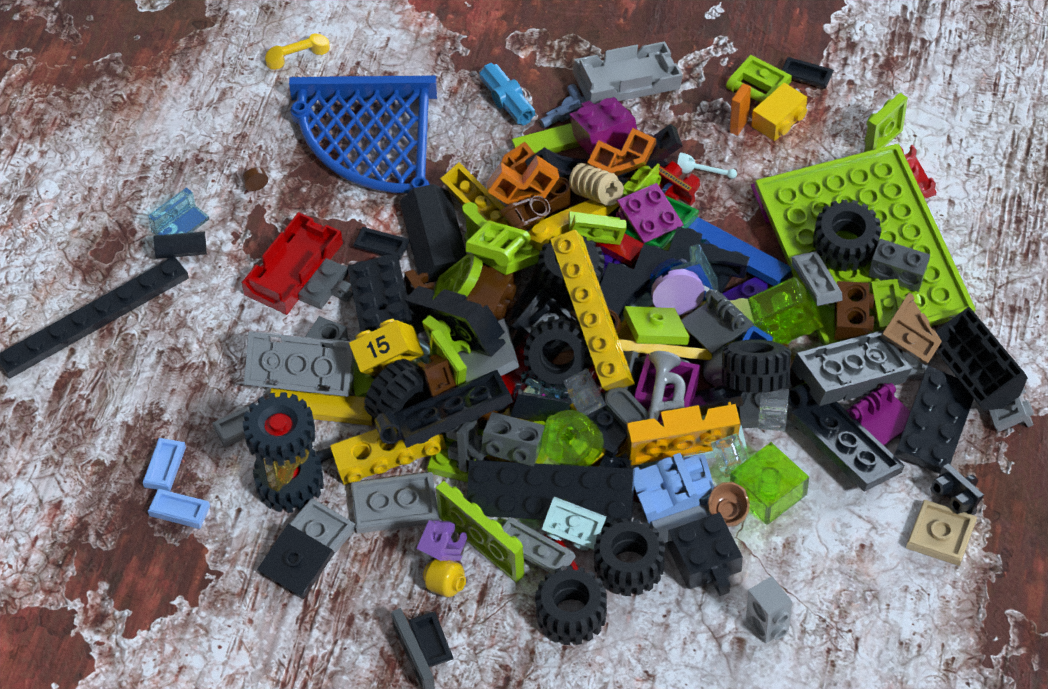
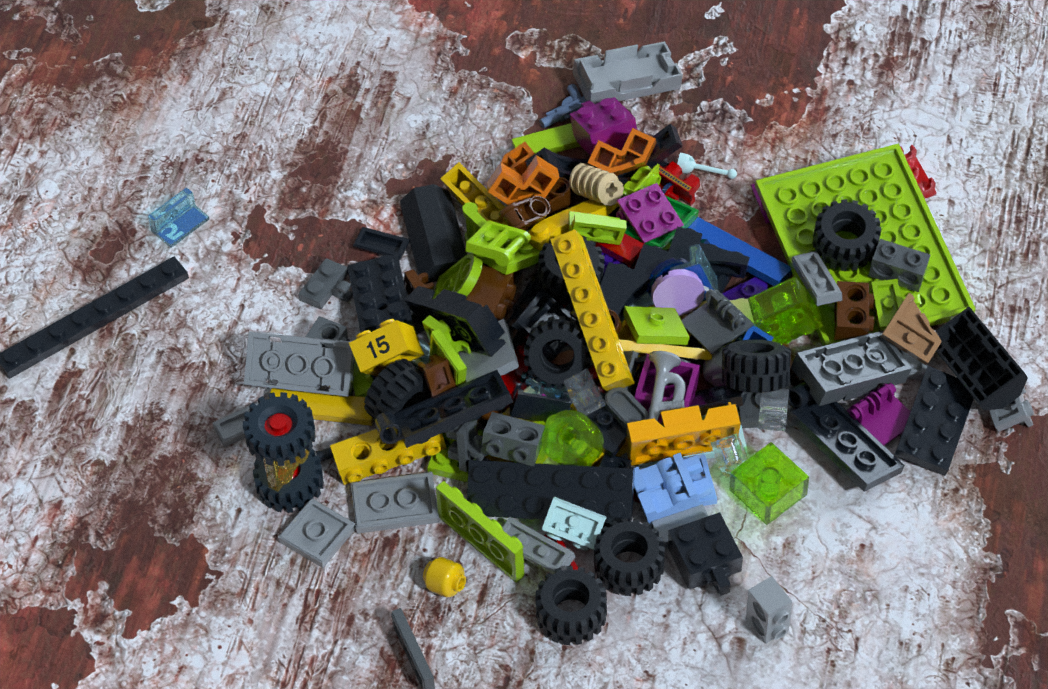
light blue tile [143,438,186,492] -> none
light blue tile [148,489,210,529] -> none
black axle [153,231,207,259] -> none
red piece [241,212,343,315] -> none
reddish brown tile [242,167,268,191] -> none
black plate [257,523,335,599] -> none
yellow bar [265,33,330,70] -> none
blue piece [289,75,437,194] -> none
black tile [408,611,454,668] -> none
medium lavender hinge [416,520,467,561] -> none
dark azure piece [479,63,535,126] -> none
nougat hair [708,482,750,527] -> none
lime plate [726,55,792,103] -> none
orange tile [730,83,751,136] -> none
yellow brick [752,83,807,141] -> none
black tile [782,57,834,89] -> none
lime plate [864,93,908,152] -> none
tan tile [906,499,977,566] -> none
black hips [930,463,984,515] -> none

